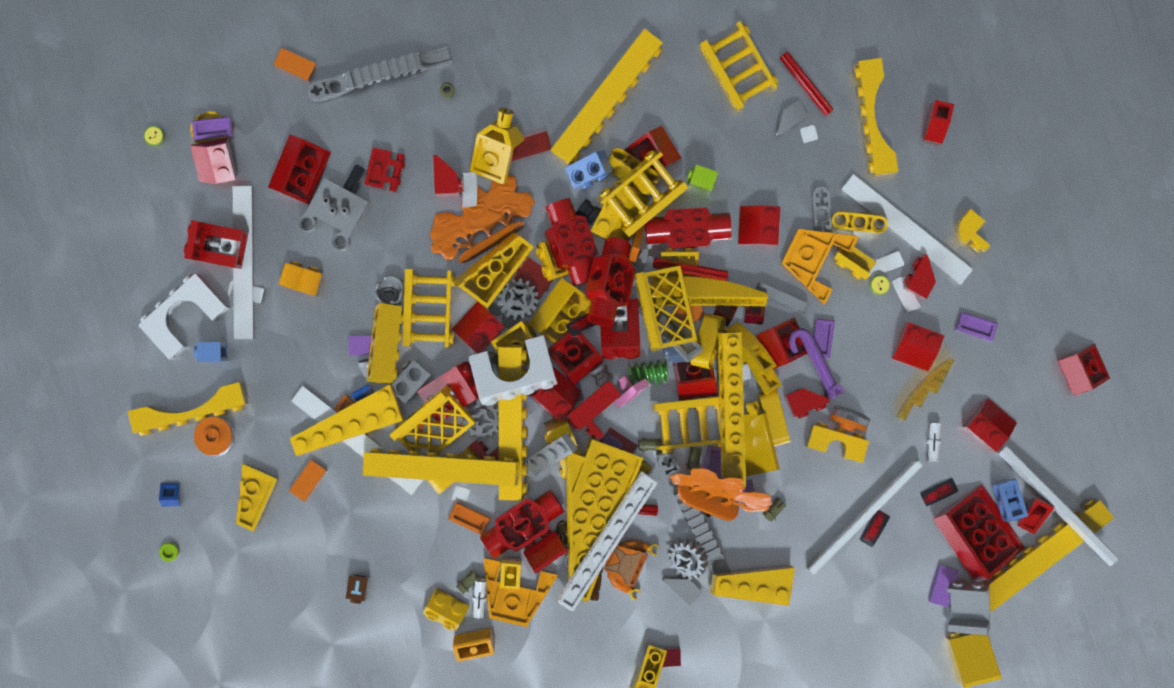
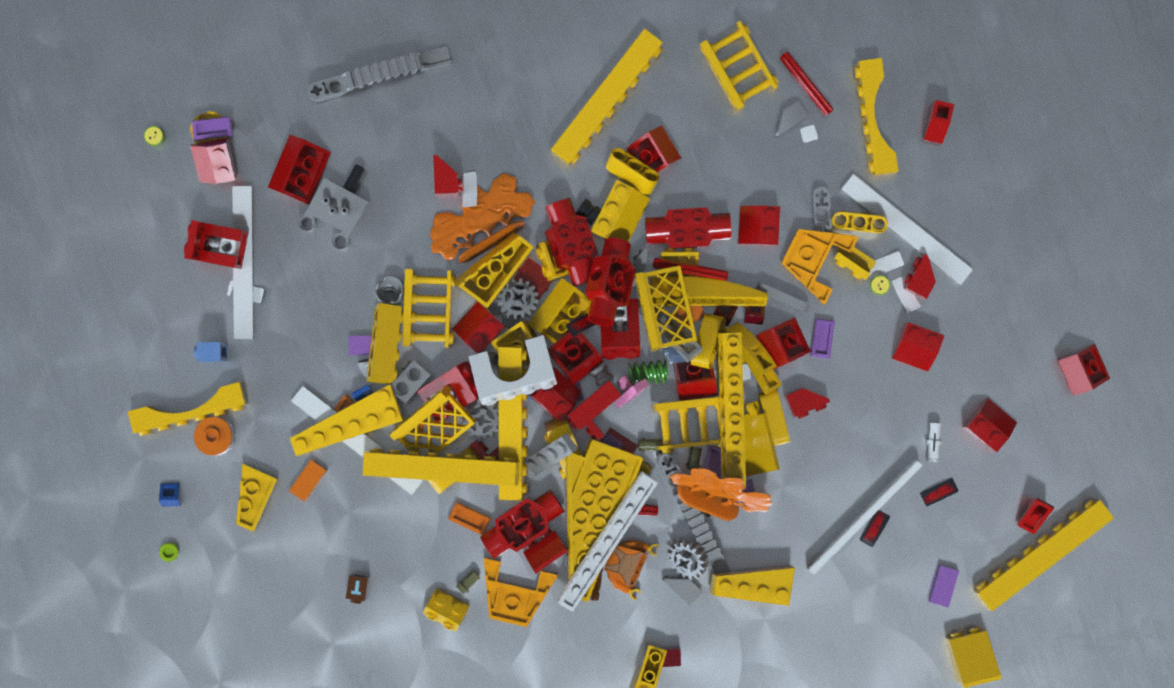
white arch [138,274,229,360] -> none
orange tile [273,48,317,81] -> none
light orange brick [278,261,323,296] -> none
red plate [364,147,405,192] -> none
olive pin [440,82,455,99] -> none
white sticker [452,485,470,504] -> none
light orange brick [453,628,495,662] -> none
yellow plate [469,108,524,184] -> none
white pin [472,578,487,618] -> none
yellow slope [500,558,522,589] -> none
clear red tile [511,131,552,162] -> none
olive pin [556,520,568,544] -> none
medium blue brick [565,150,613,190] -> none
yellow fence [598,150,689,237] -> none
orange tile [628,224,645,262] -> none
white sticker [648,244,664,258] -> none
lime brick [686,165,718,194] -> none
olive pin [763,498,787,522] -> none
medium lavender piece [789,328,844,399] -> none
yellow arch [805,422,869,463] -> none
piece [830,405,871,432] -> none
clear yellow slope [896,358,955,421] -> none
red slope [933,484,1025,582] -> none
light grey panel [947,580,990,635] -> none
yellow brick [955,209,990,252] -> none
medium lavender tile [955,312,998,342] -> none
medium blue brick [991,479,1028,522] -> none
white tile [999,446,1119,566] -> none

